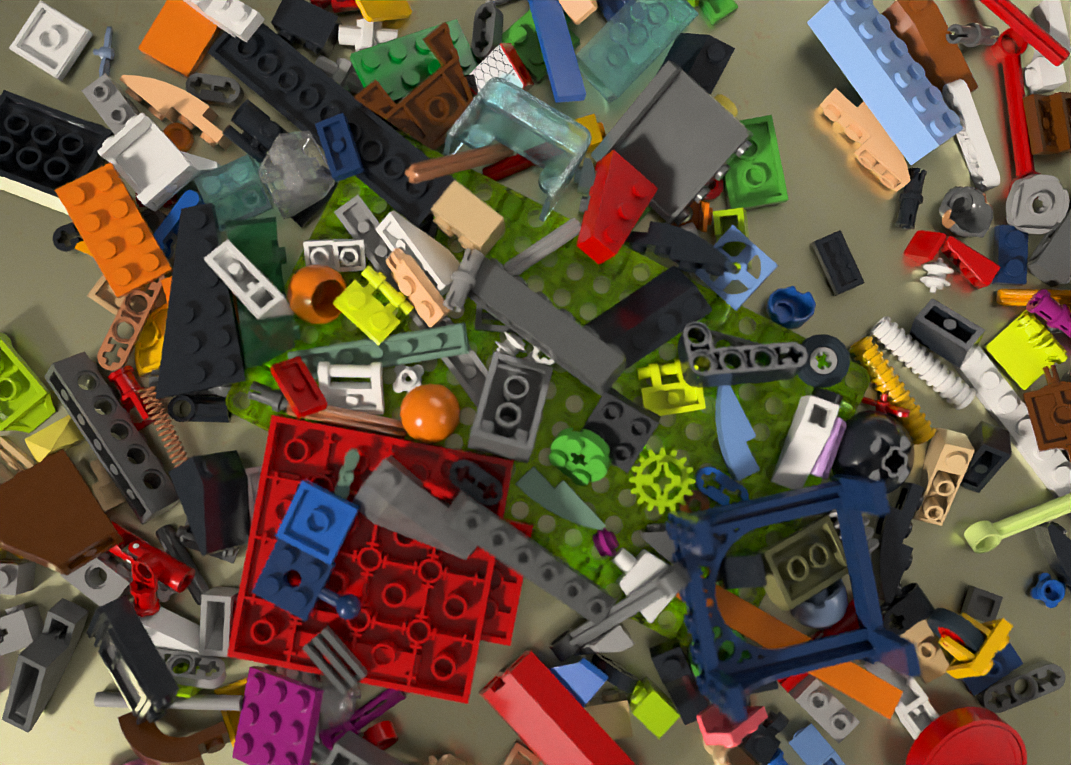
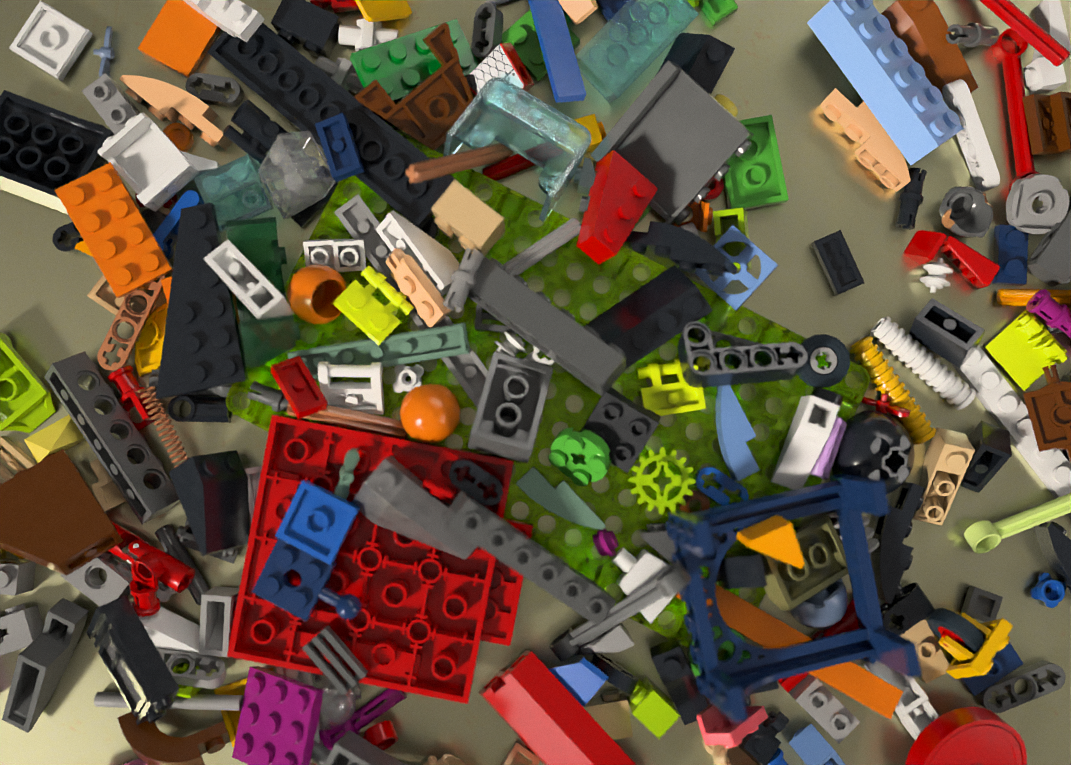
blue hair [766,286,816,329] -> none
none -> light orange slope [736,514,804,569]

